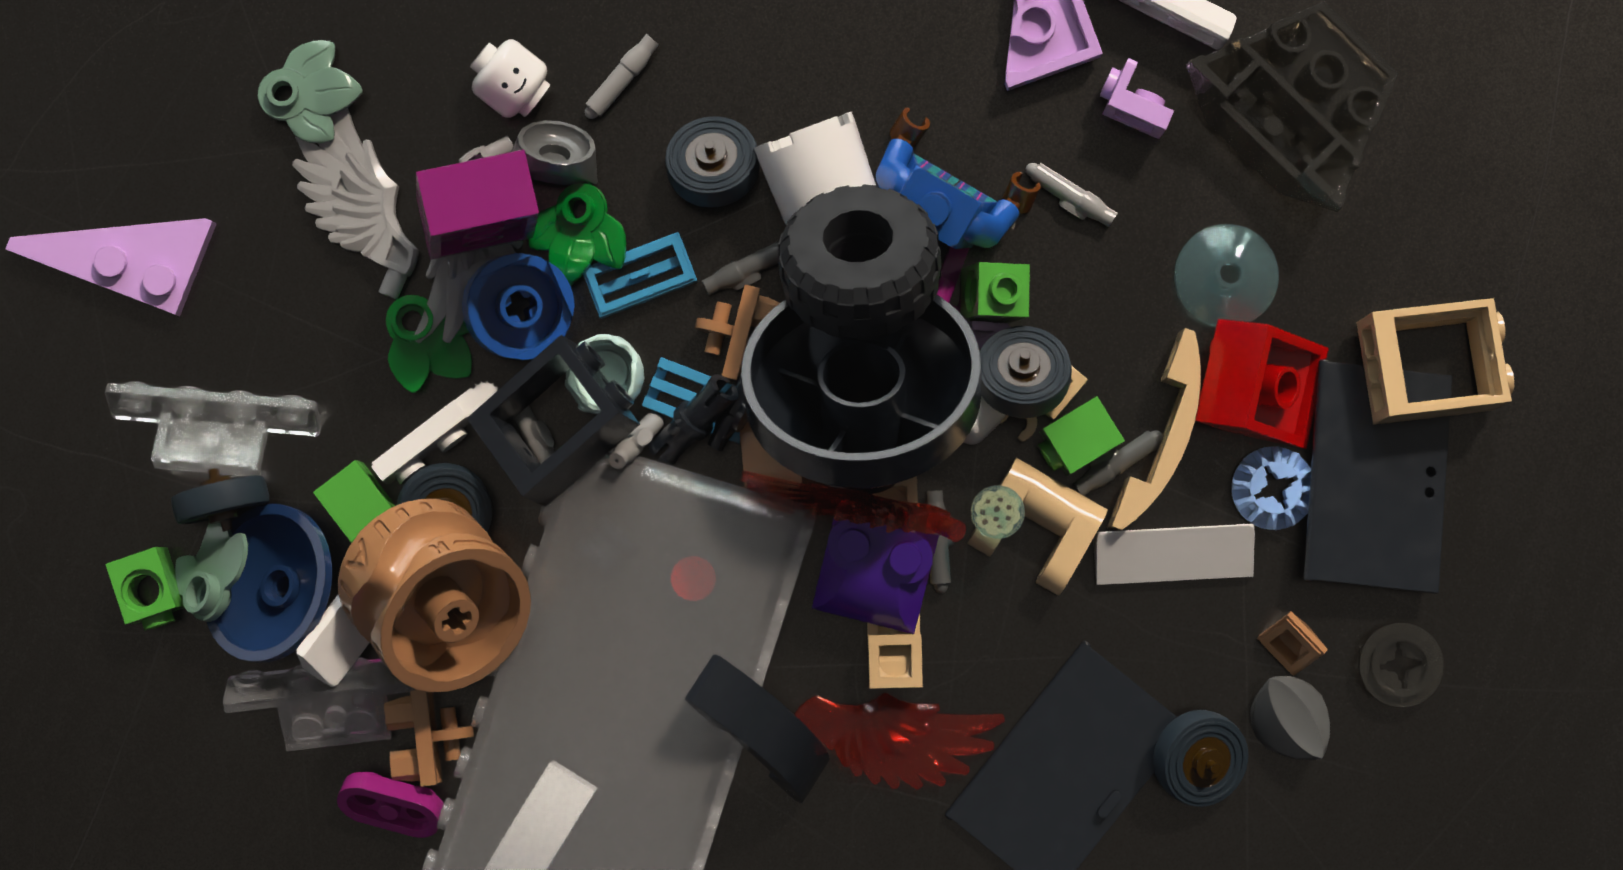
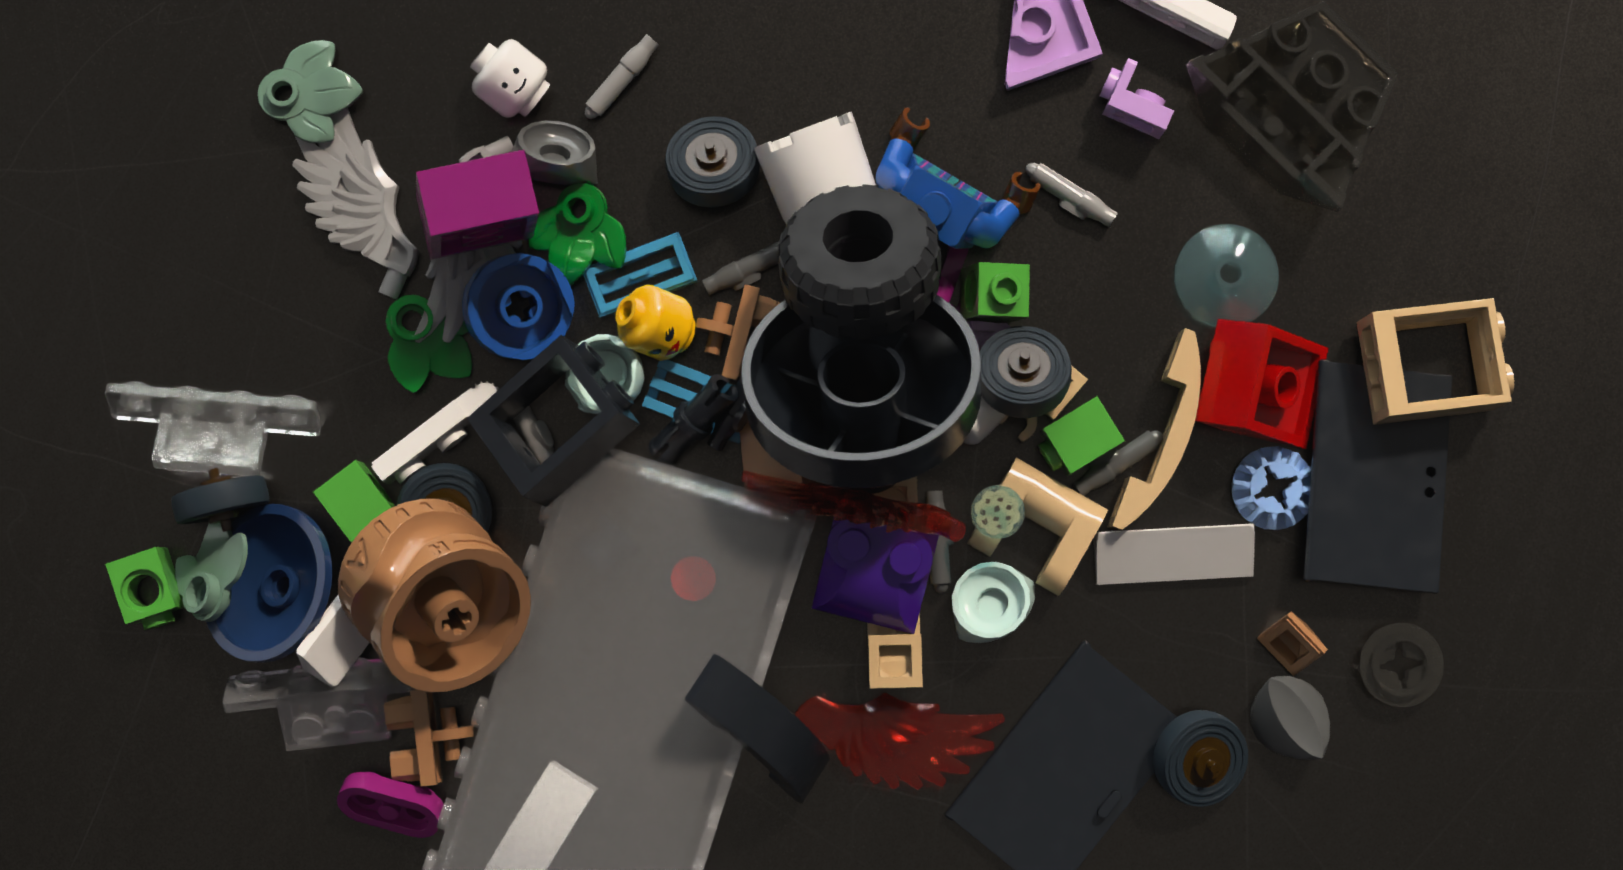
lavender wing [6,218,216,317] -> none
light grey piece [609,411,664,469] -> none
none -> yellow head [616,284,696,361]
none -> light aqua piece [952,562,1035,643]

